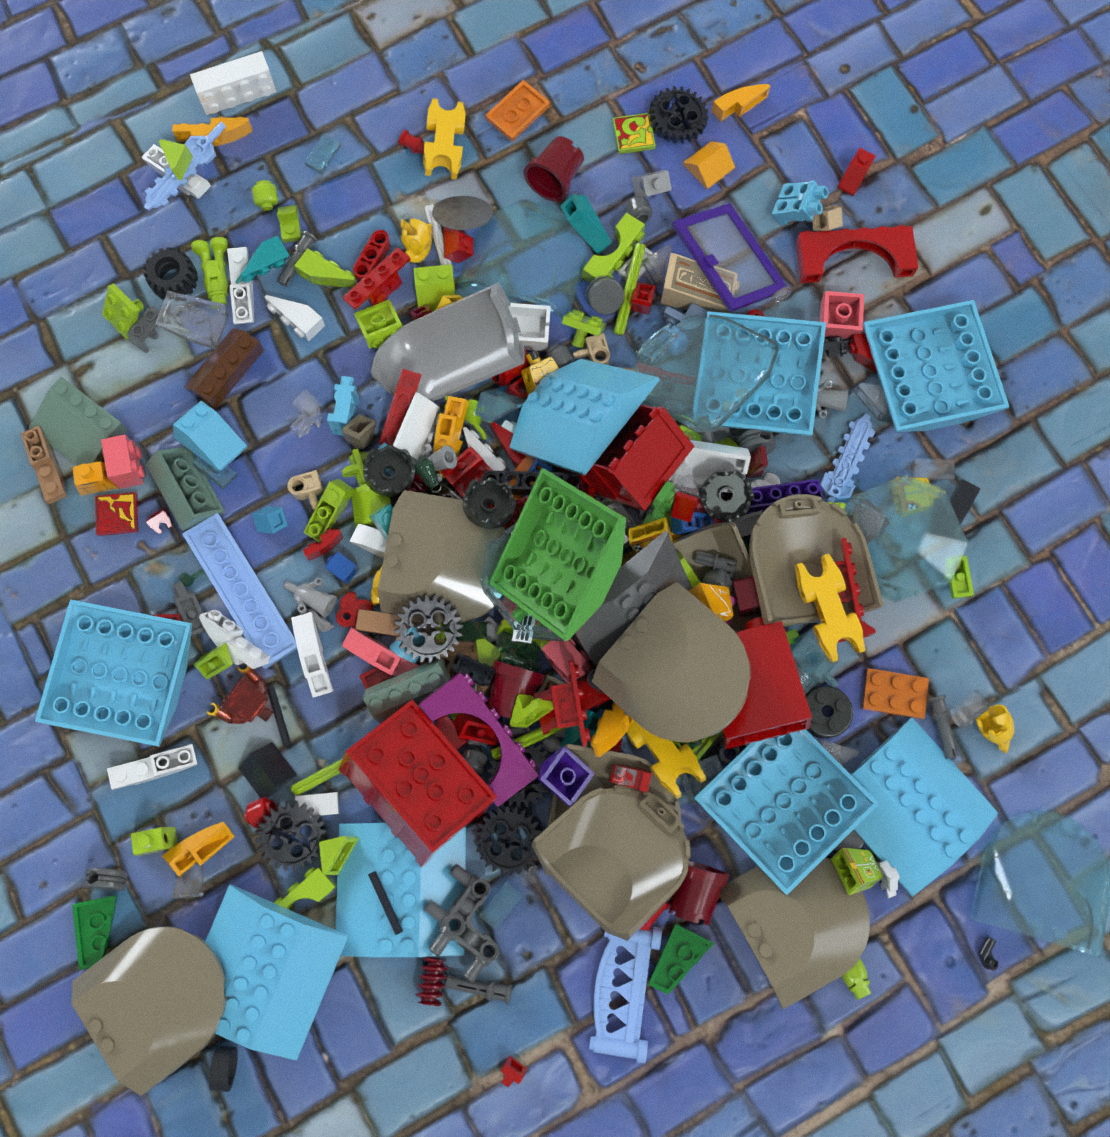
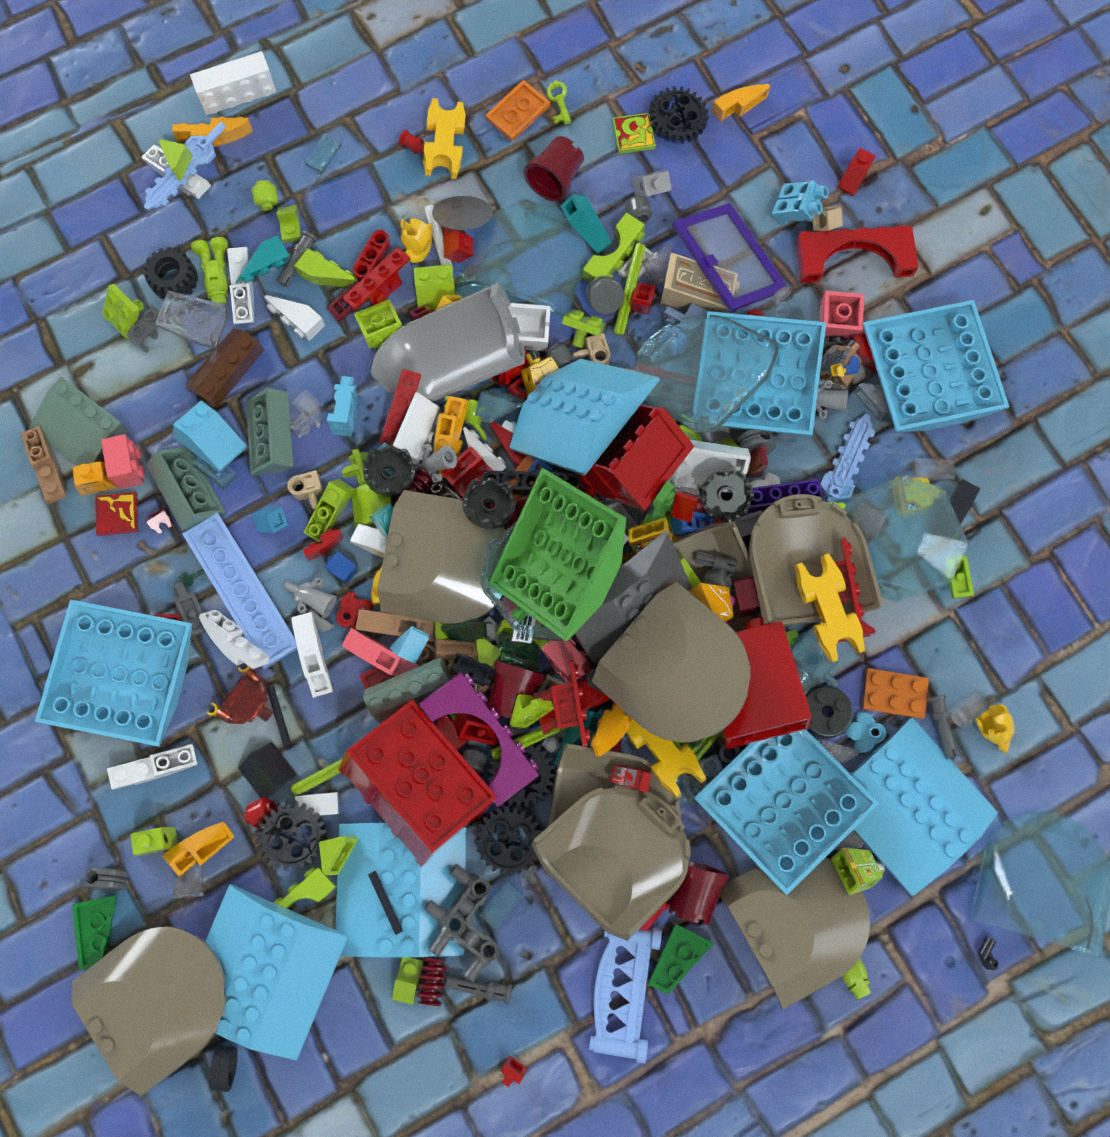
lime slope [194,642,233,680] -> none
dark tan slope [342,414,377,449] -> none
gear [394,594,463,663] -> none
clear green cone [414,458,440,489] -> none
dark purple slope [539,746,595,807] -> none
light orange slope [683,141,735,190] -> none
white plate [879,860,900,898] -> none
none -> sand green slope [246,388,294,476]
none -> dark red slope [326,282,368,323]
none -> lime slope [392,957,424,1005]
none -> lime piece [547,80,571,125]
none -> torso [820,340,861,386]
none -> medium azure plate [844,712,886,753]

